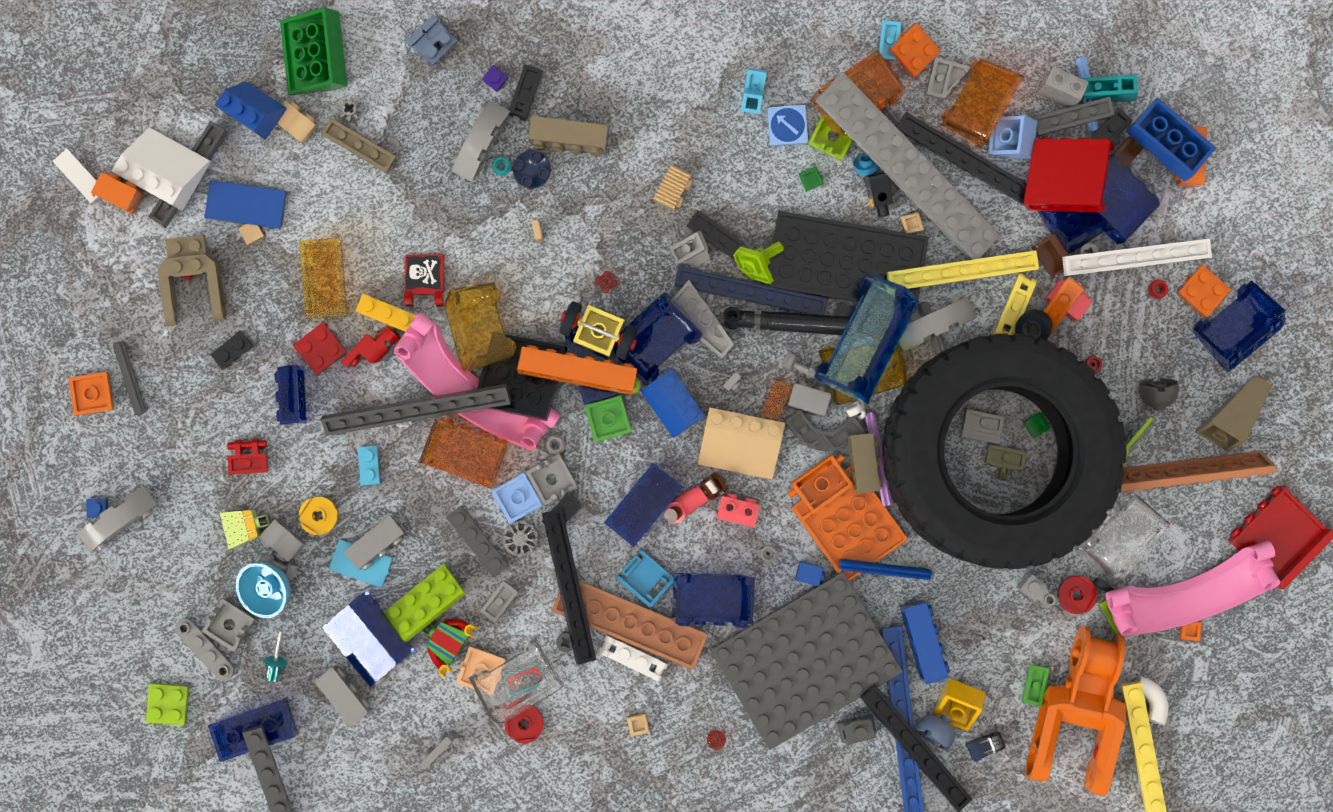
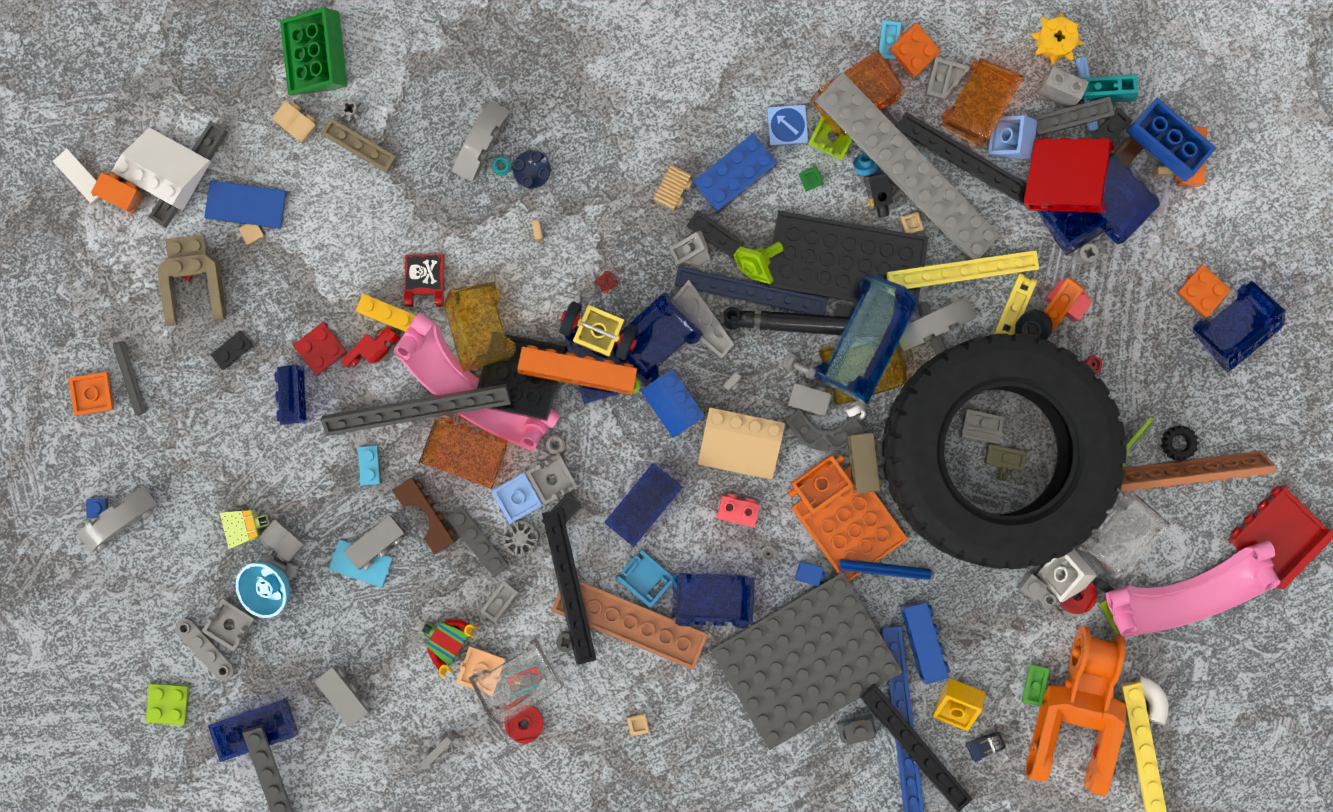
blue slope [215,81,287,140] -> none
red plate [227,439,268,475] -> none
teal piece [263,630,287,682] -> none
clear yellow brick [299,237,348,320] -> none
yellow plate [299,497,339,535] -> none
clear blue slope [322,591,415,687] -> none
lime plate [384,564,466,643] -> none
sand blue hips [406,14,458,67] -> none
dark purple plate [482,65,509,92] -> none
black plate [509,64,543,121] -> none
dark tan brick [528,116,609,157] -> none
bright green plate [585,395,632,443] -> none
white plate [598,635,668,682] -> none
piece [664,472,728,523] -> none
clear red plate [707,730,726,750] -> none
medium azure brick [741,67,767,114] -> none
clear orange plate [760,379,793,421] -> none
lavender axle [865,412,893,506] -> none
sand blue cylinder [915,714,955,751] -> none
green tile [1023,412,1050,438] -> none
reddish brown panel [1031,233,1069,279] -> none
white plate [1062,238,1212,276] -> none
dark grey cylinder [1139,378,1179,411] -> none
red plate [1148,280,1168,299] -> none
orange tile [1179,621,1202,641] -> none
dark tan slope [1195,376,1272,452] -> none
none -> reddish brown arch [392,477,456,555]
none -> blue brick [693,133,777,213]
none -> yellow brick [1031,13,1083,65]
none -> white slope [1037,549,1097,602]
none -> tan tile [1153,166,1175,177]
none -> black tyre [1161,426,1199,460]

